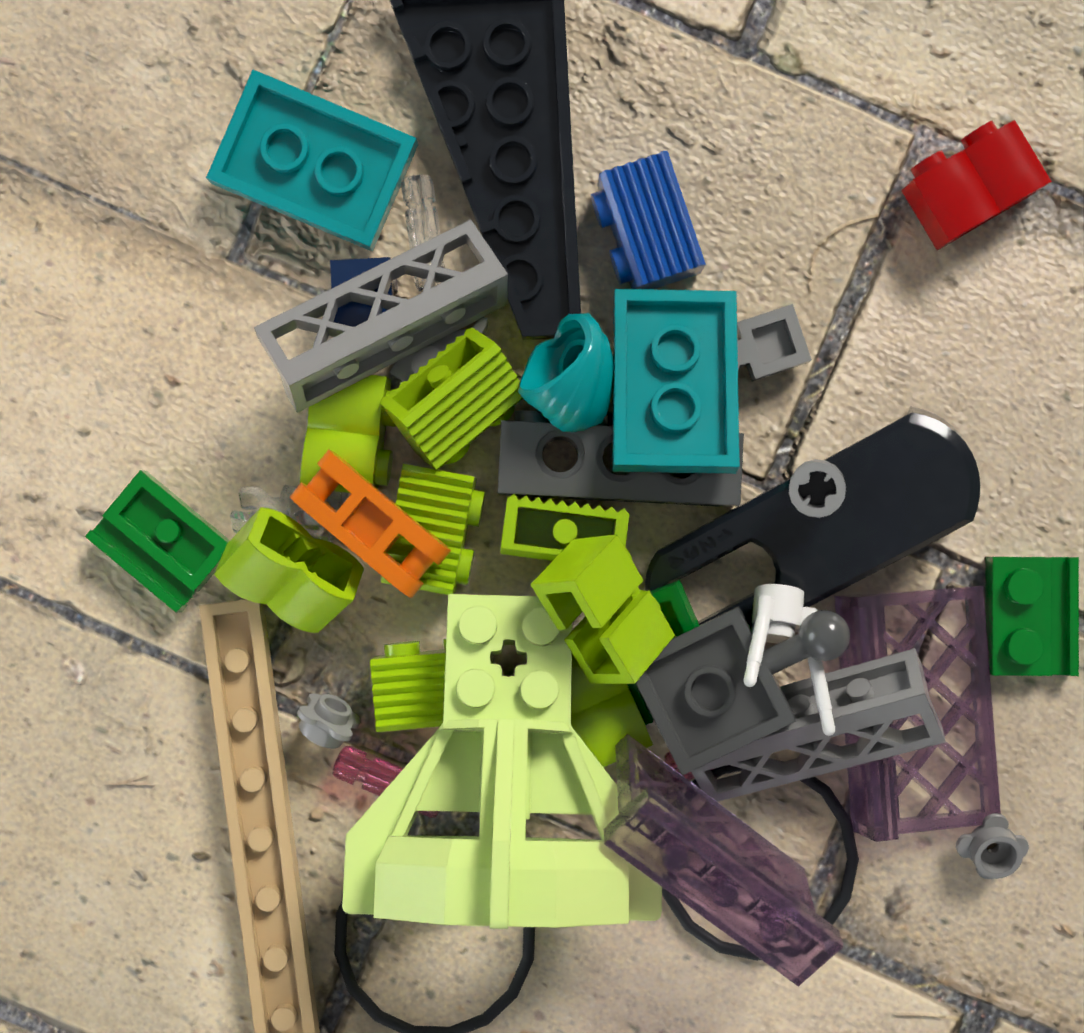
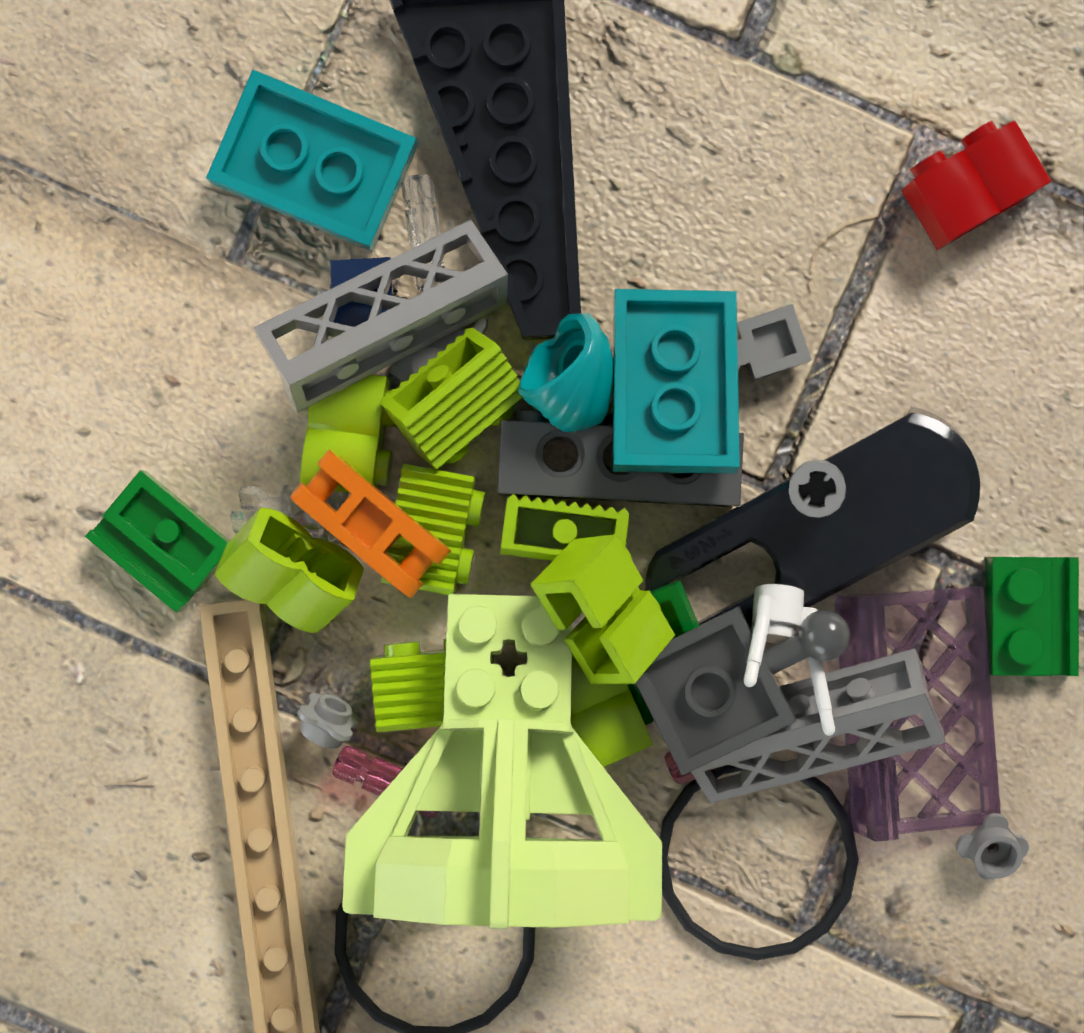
blue brick [591,151,706,289] -> none
clear purple fence [603,734,844,987] -> none

